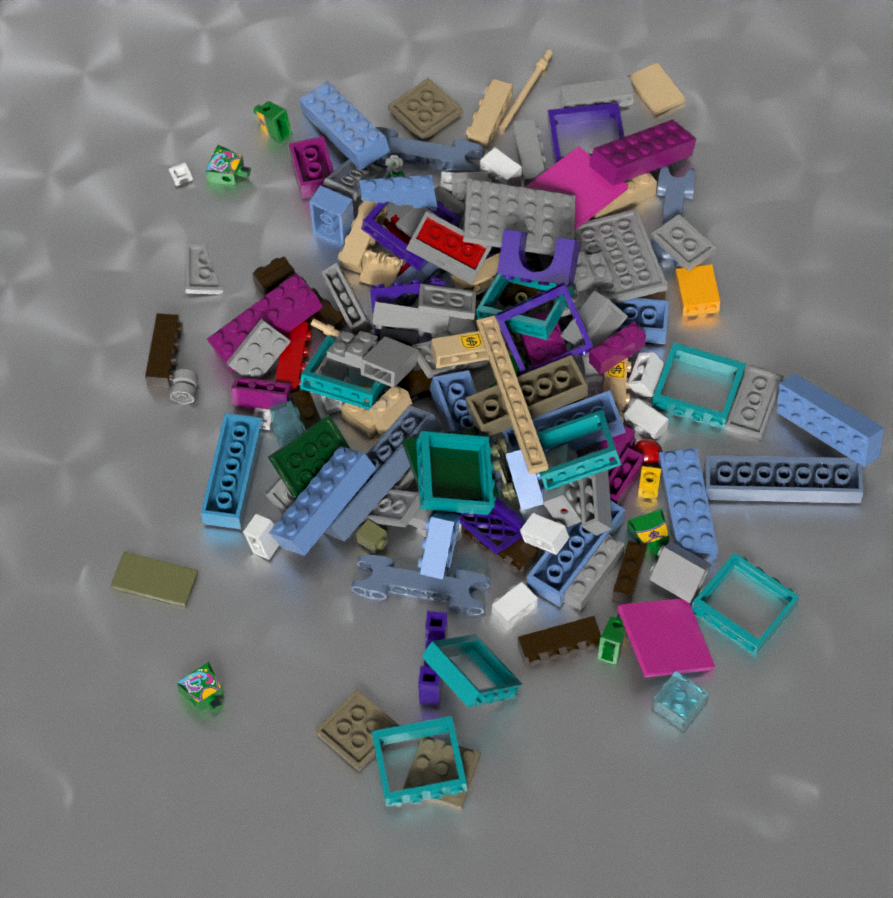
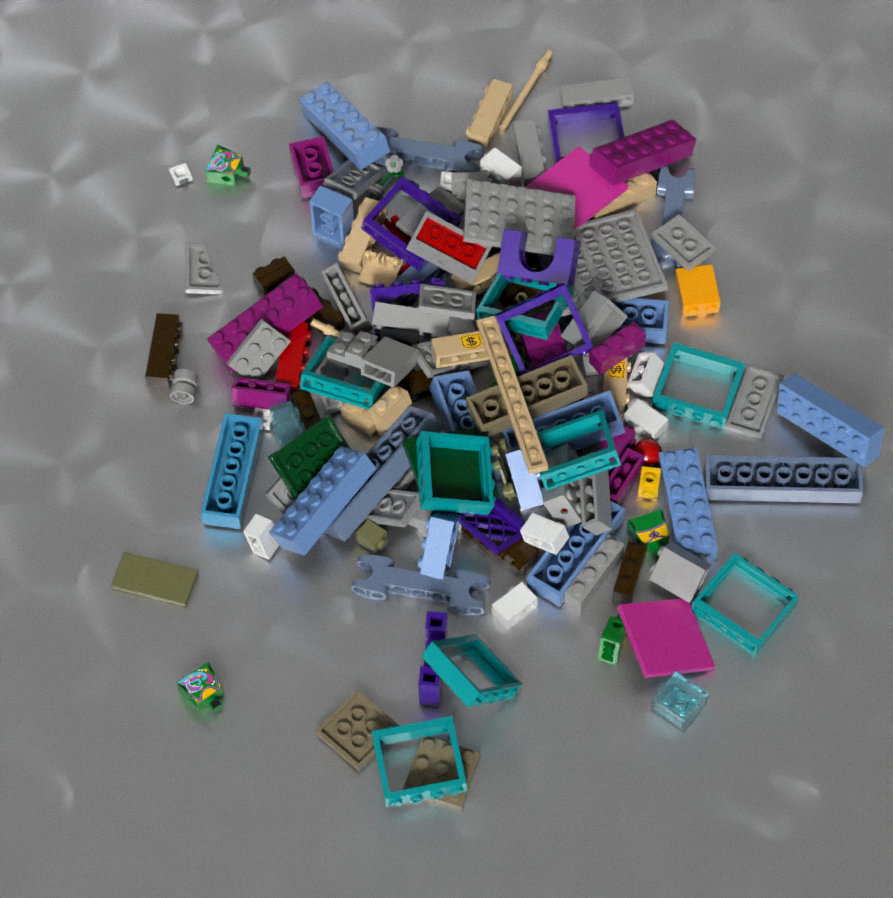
green torso [253,101,293,144] -> none
medium blue wing [359,175,437,211] -> none
dark tan plate [388,78,463,141] -> none
dark brown brick [518,616,601,666] -> none
light grey plate [574,251,613,292] -> none
tan tile [628,62,686,116] -> none

